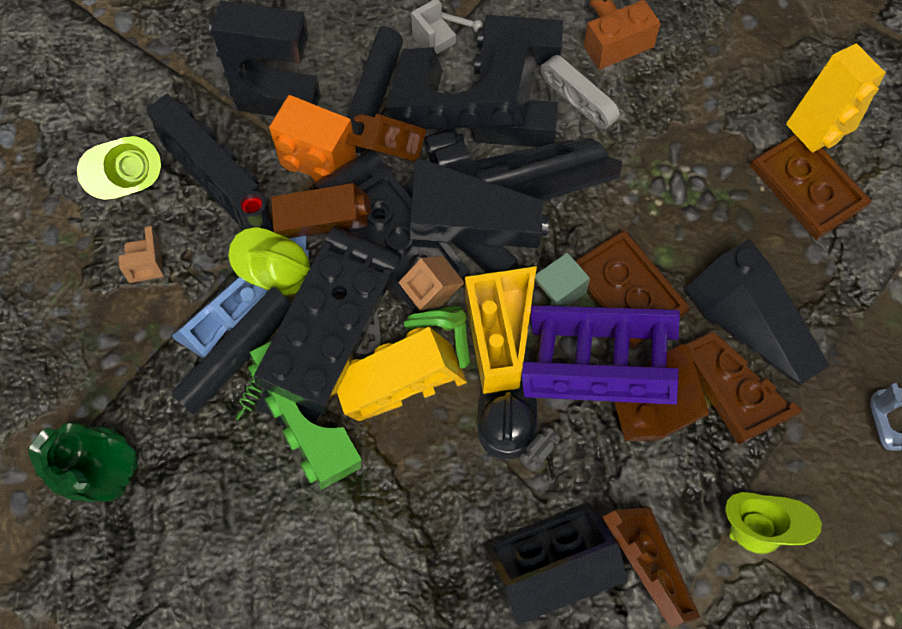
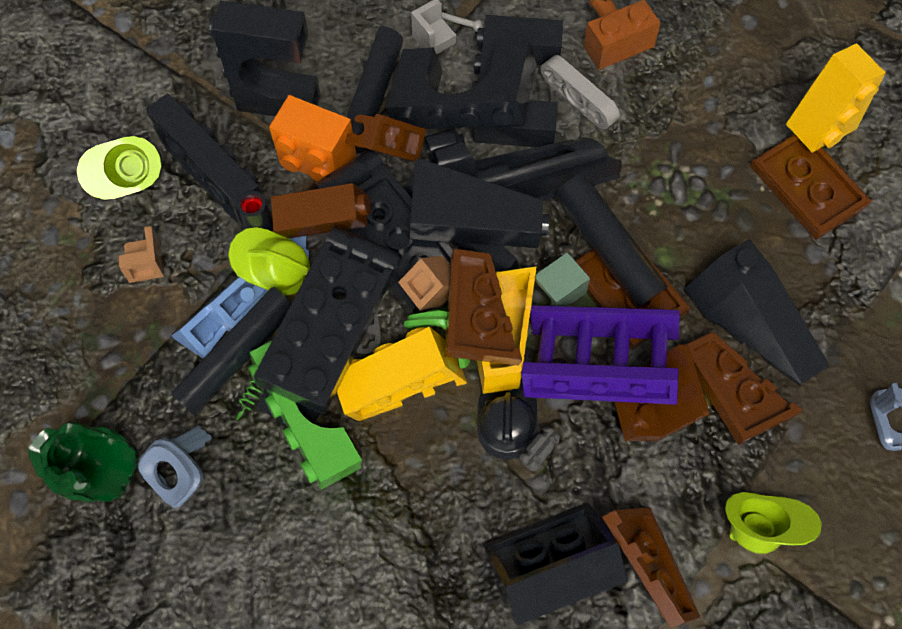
none -> sand blue piece [138,426,212,508]
none -> reddish brown wing [444,249,522,366]
none -> black brick [555,173,668,309]

